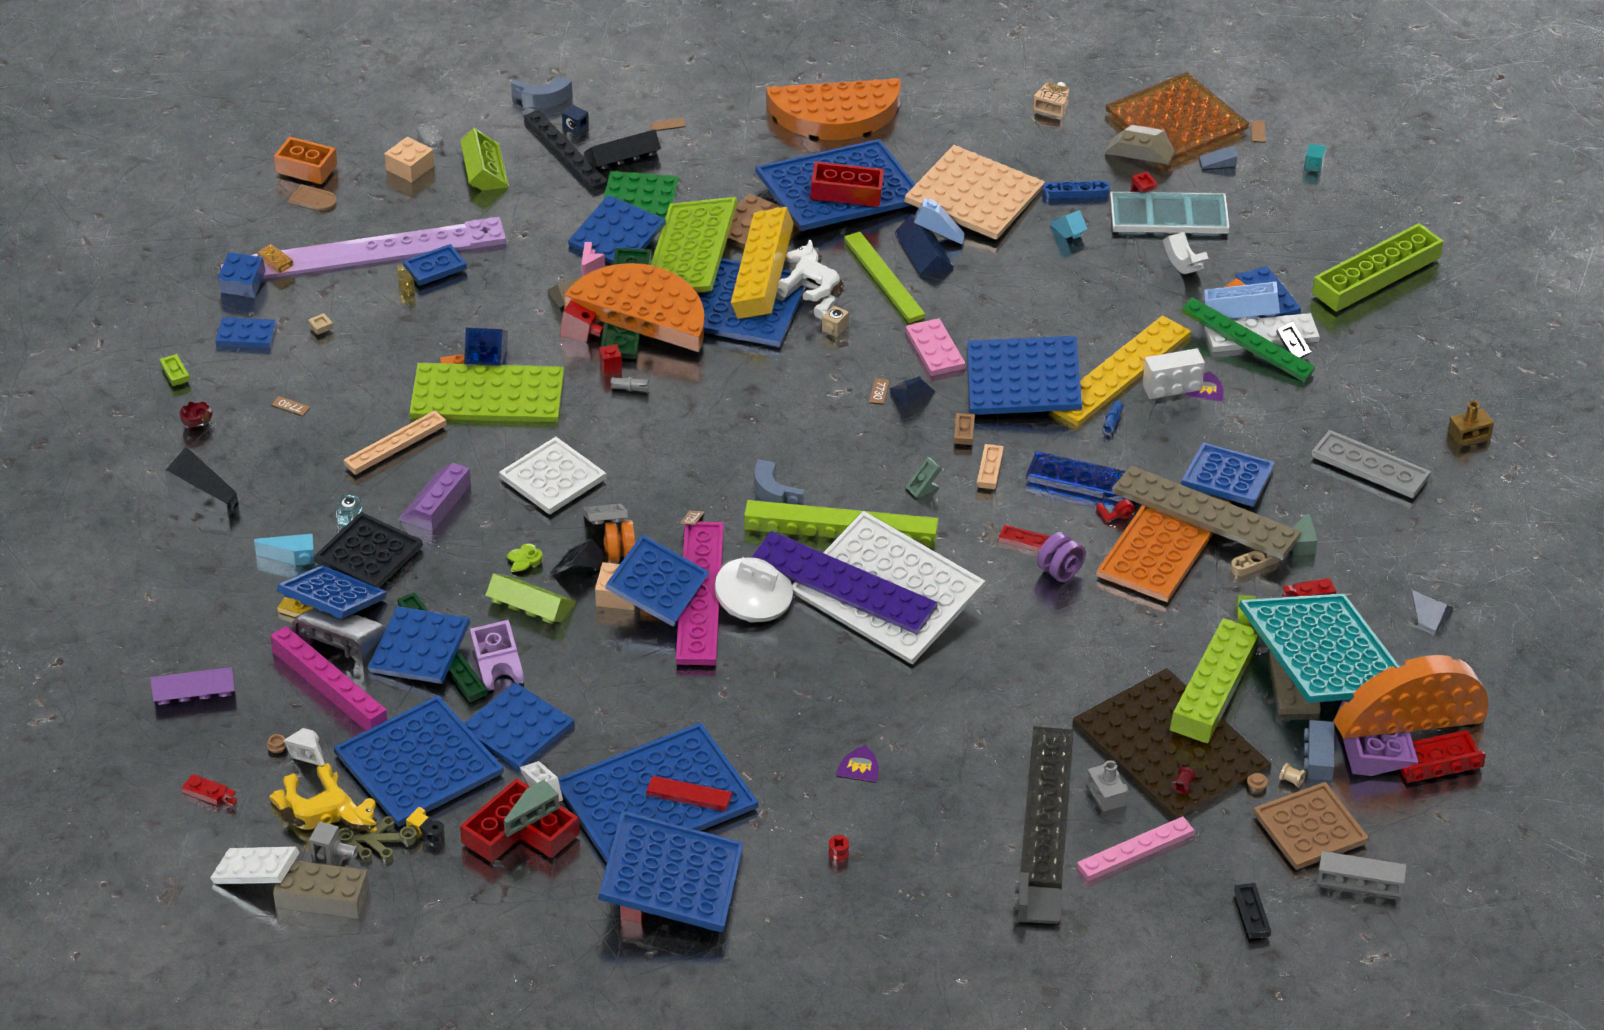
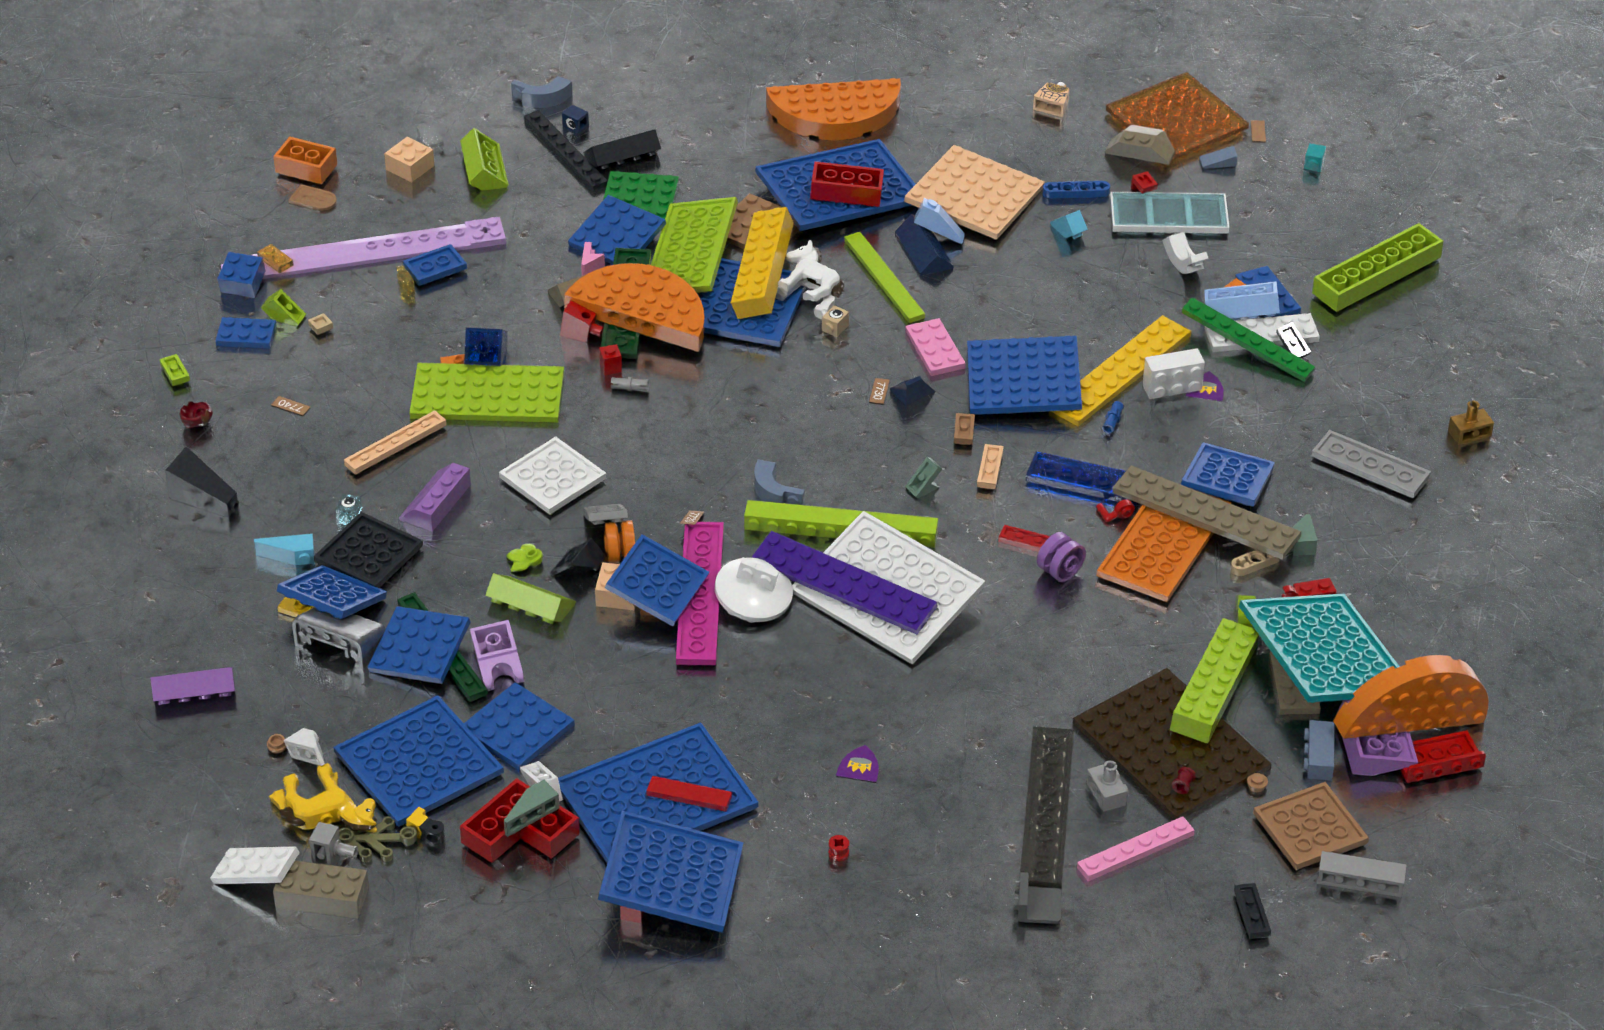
red plate [181,774,238,806] -> none
dark pink brick [270,626,387,731] -> none
medium nougat sticker [650,118,686,130] -> none
tan bush [1279,763,1306,788] -> none
slope [1412,590,1453,633] -> none
none -> lime slope [261,289,306,326]

